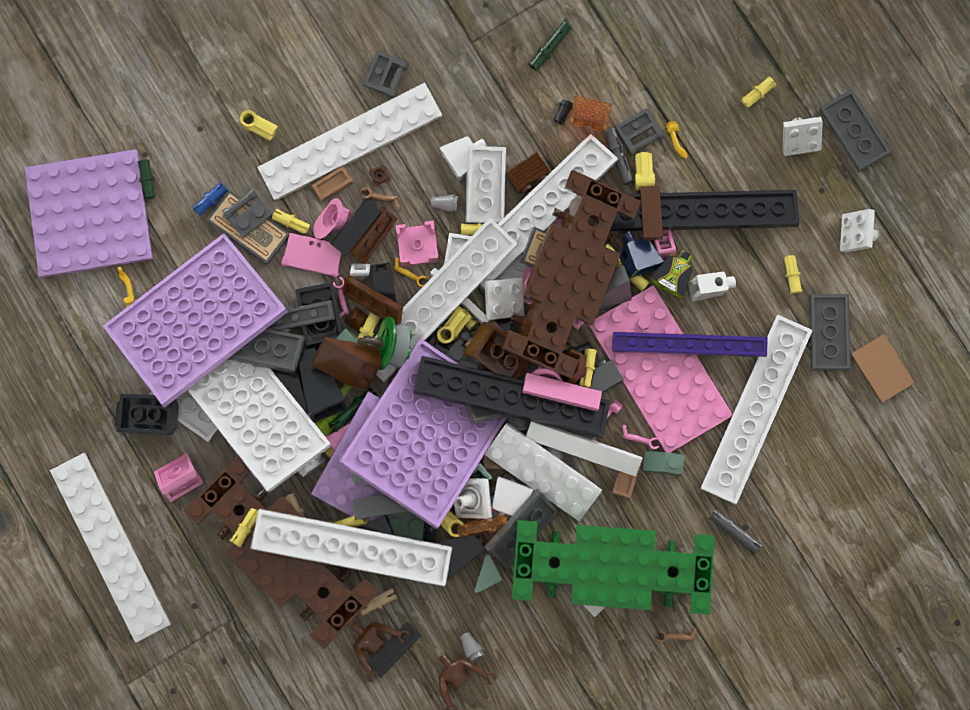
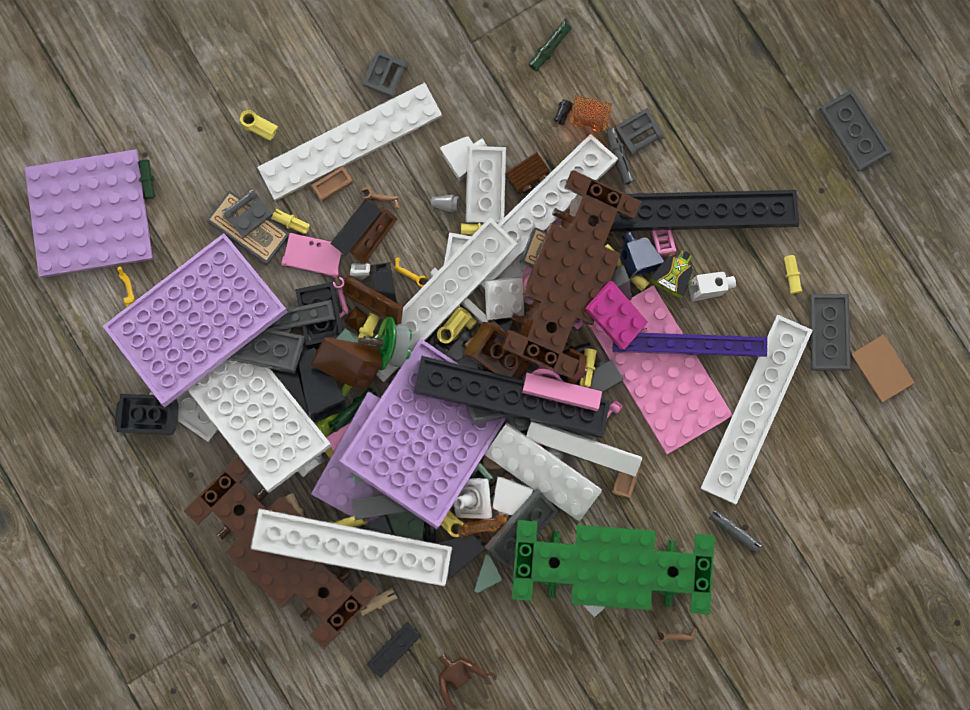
white plate [50,453,172,643] -> none
bright pink bracket [154,453,204,502] -> none
blue pin [192,182,228,216] -> none
light yellow axle [230,509,258,547] -> none
bright pink piece [313,198,351,239] -> none
reddish brown piece [350,622,411,682] -> none
reddish brown plate [369,165,390,187] -> none
bright pink panel [396,221,439,267] -> none
light grey cone [459,632,484,663] -> none
bright pink piece [622,425,660,450] -> none
light yellow piece [635,152,655,191] -> none
reddish brown tile [640,186,663,241] -> none
sand green slope [642,451,685,477] -> none
yellow piece [666,121,688,159] -> none
light yellow axle [742,77,776,108] -> none
white plate [783,117,822,156] -> none
white plate [840,209,878,253] -> none
none -> dark pink plate [585,281,648,350]

